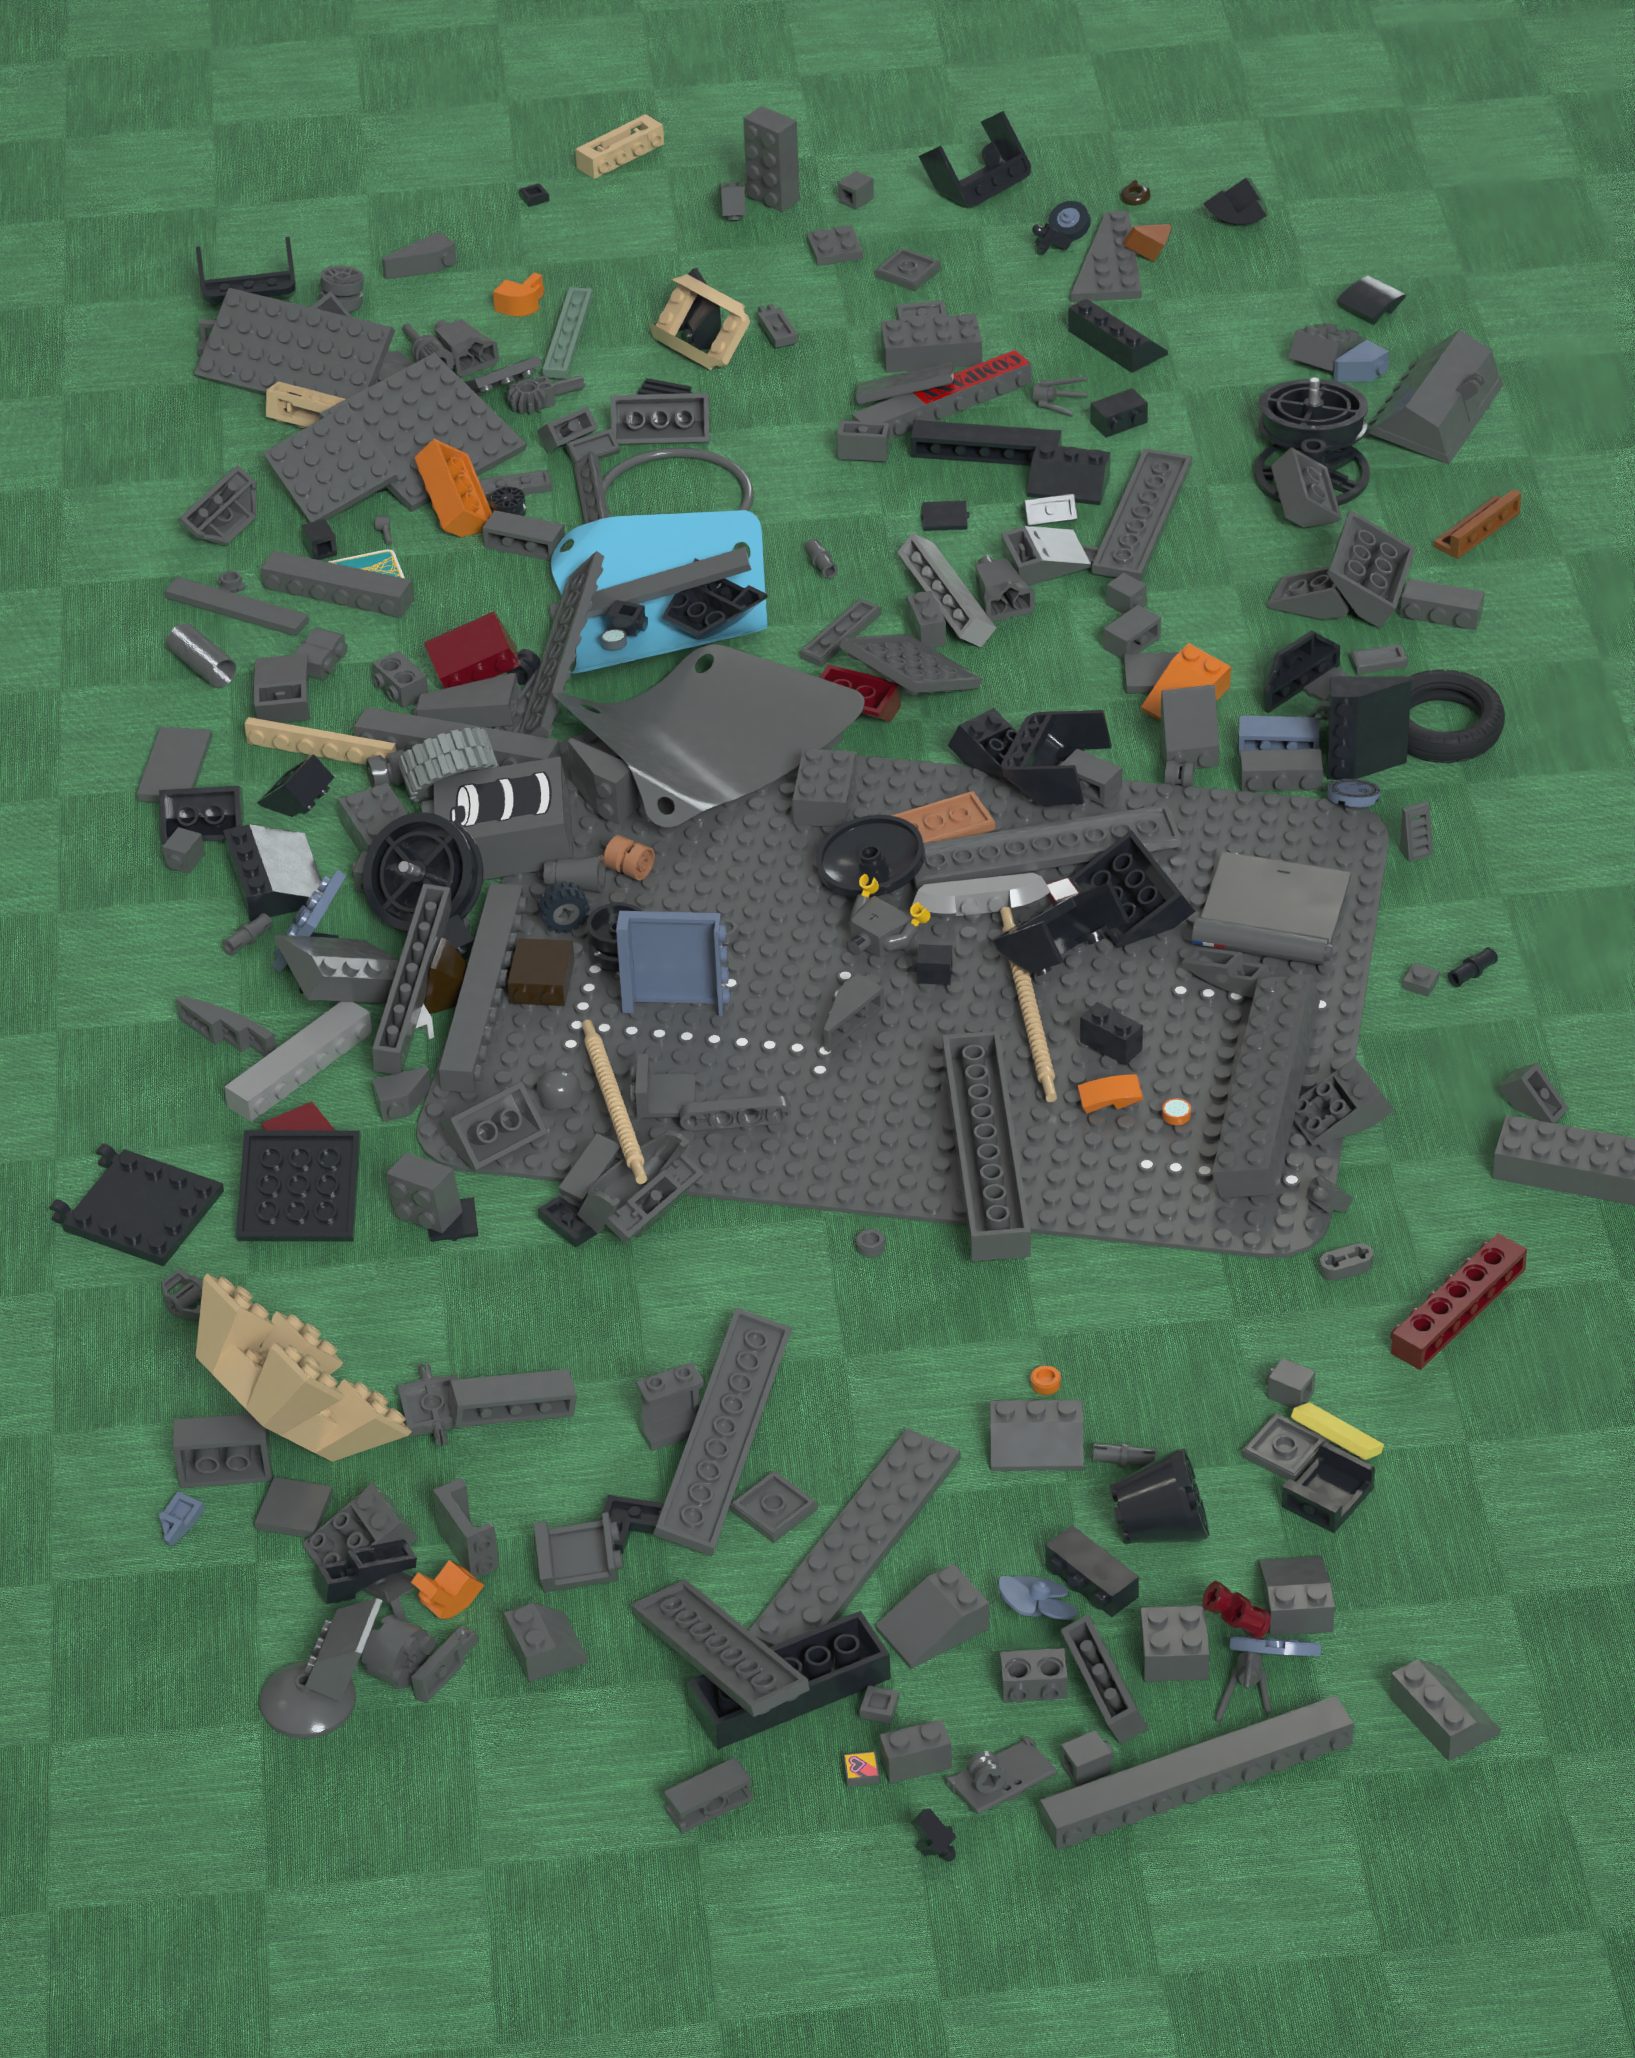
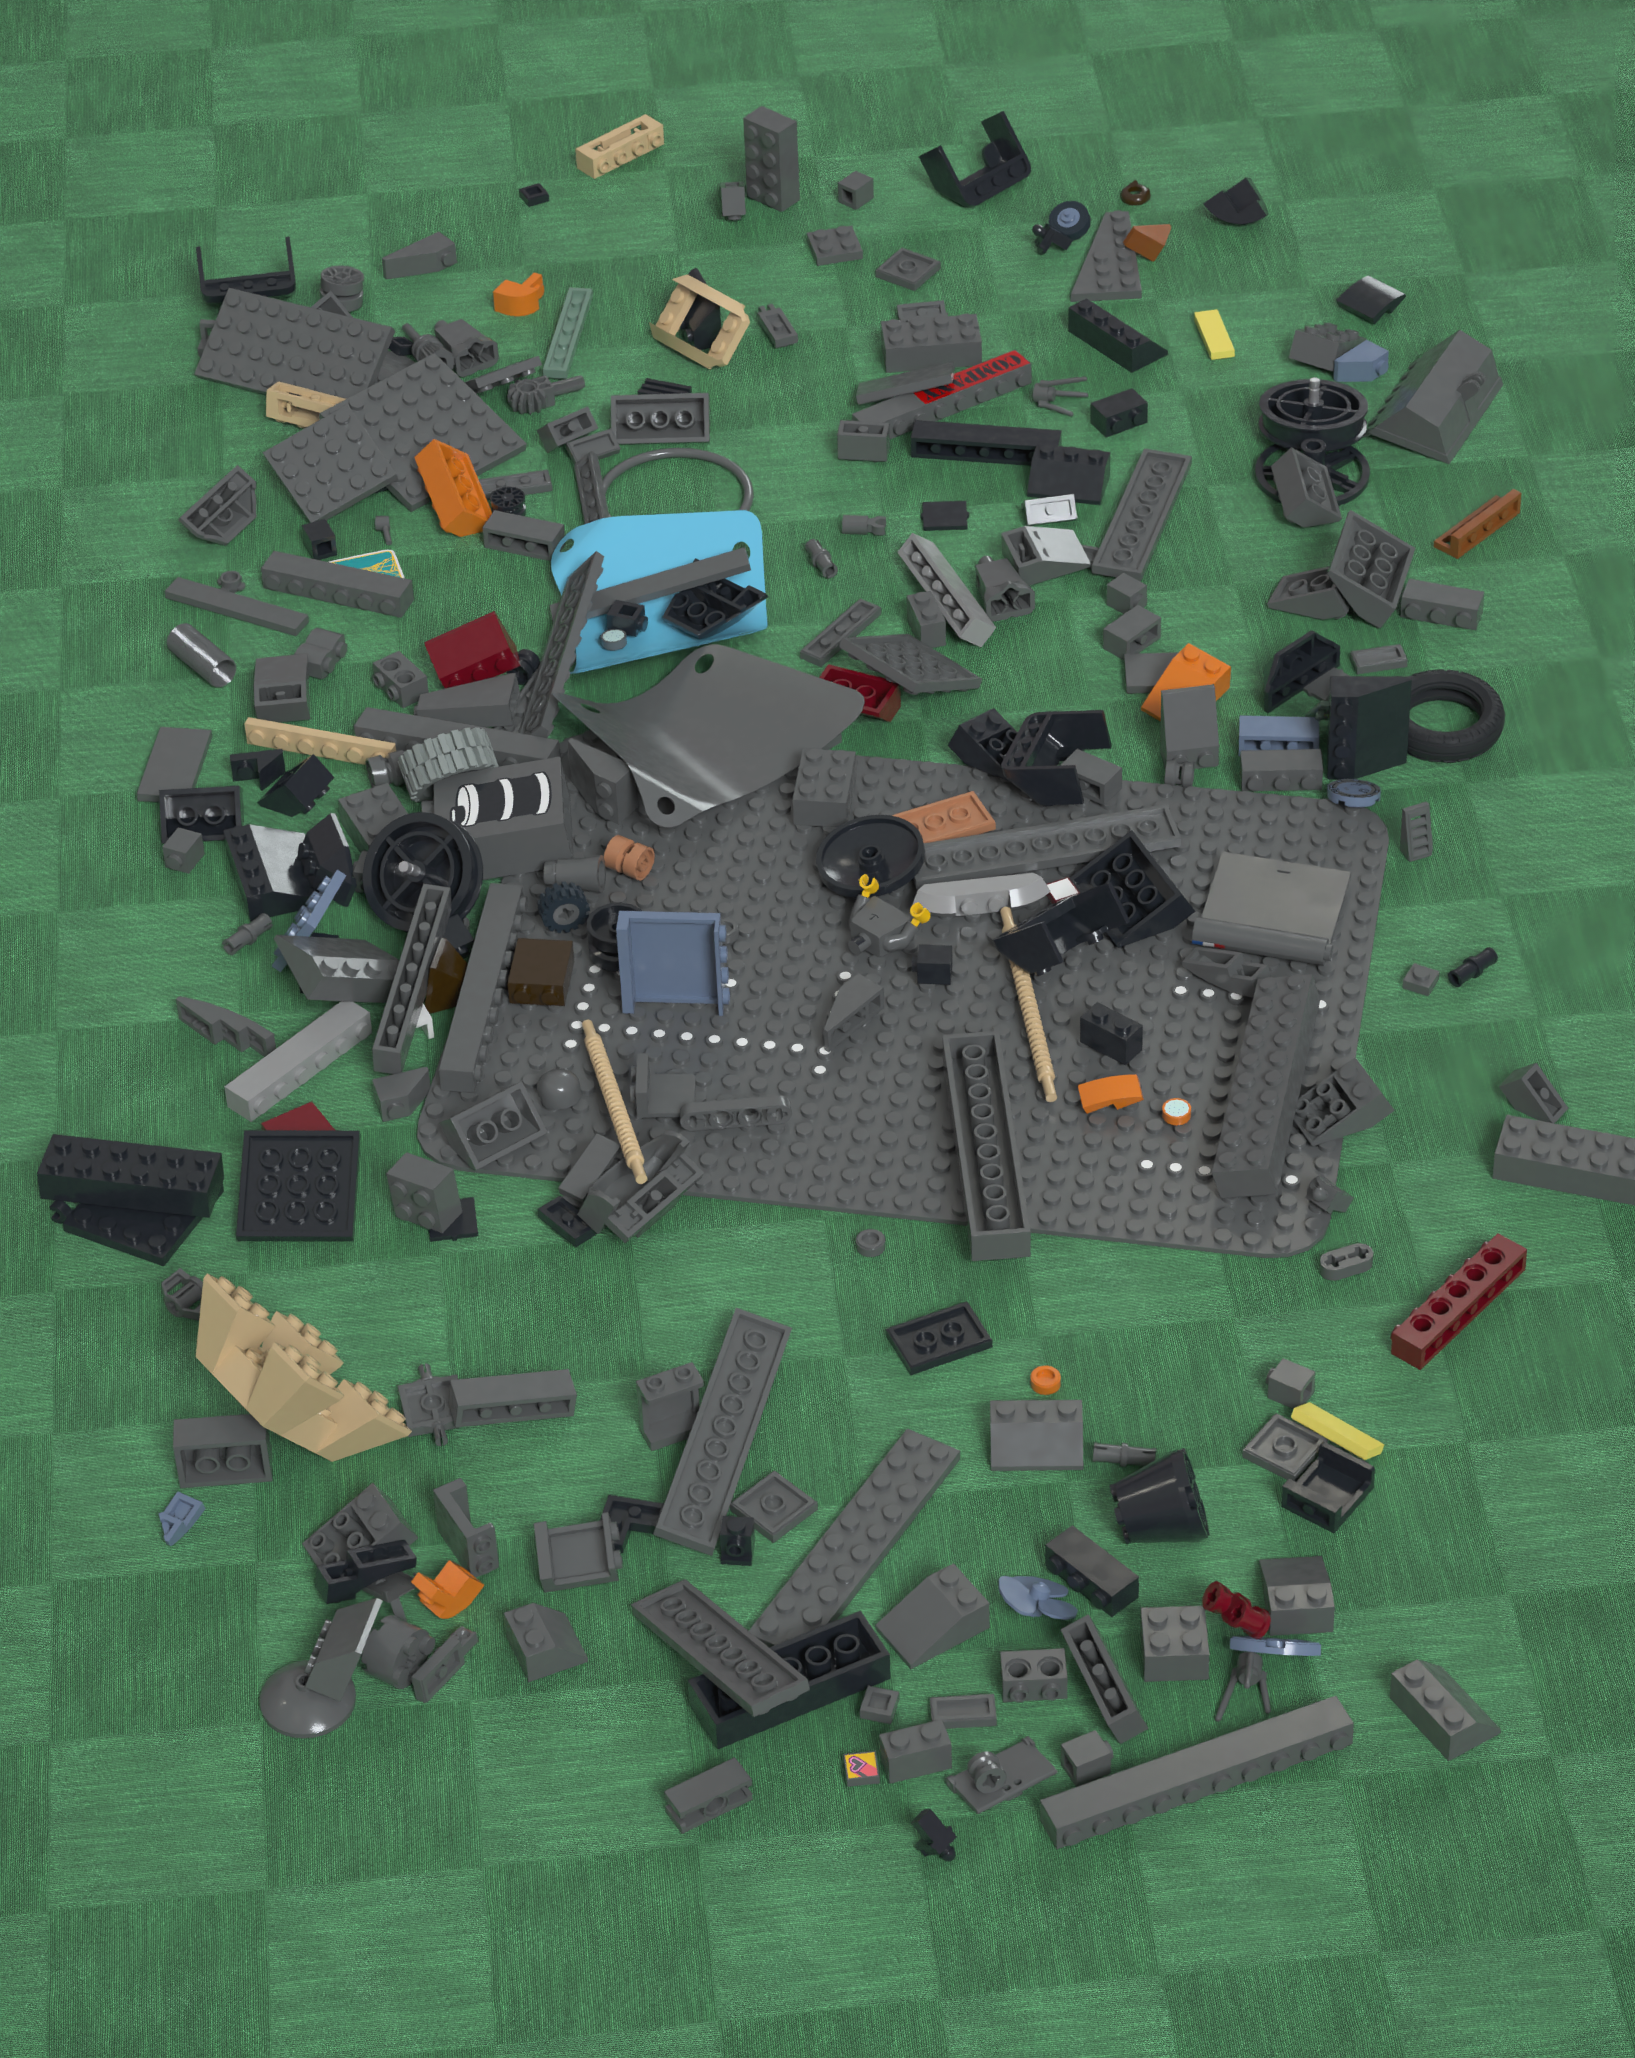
dark grey tile [255,1477,334,1538] -> none
none -> black brick [37,1134,224,1218]
none -> black slope [230,748,286,791]
none -> black wedge [298,813,357,907]
none -> black tile [389,337,413,356]
none -> black brick [720,1516,755,1566]
none -> dark grey bar [842,515,886,535]
none -> black tile [886,1301,993,1375]
none -> dark grey tile [930,1694,997,1729]
none -> light yellow tile [1194,309,1235,360]

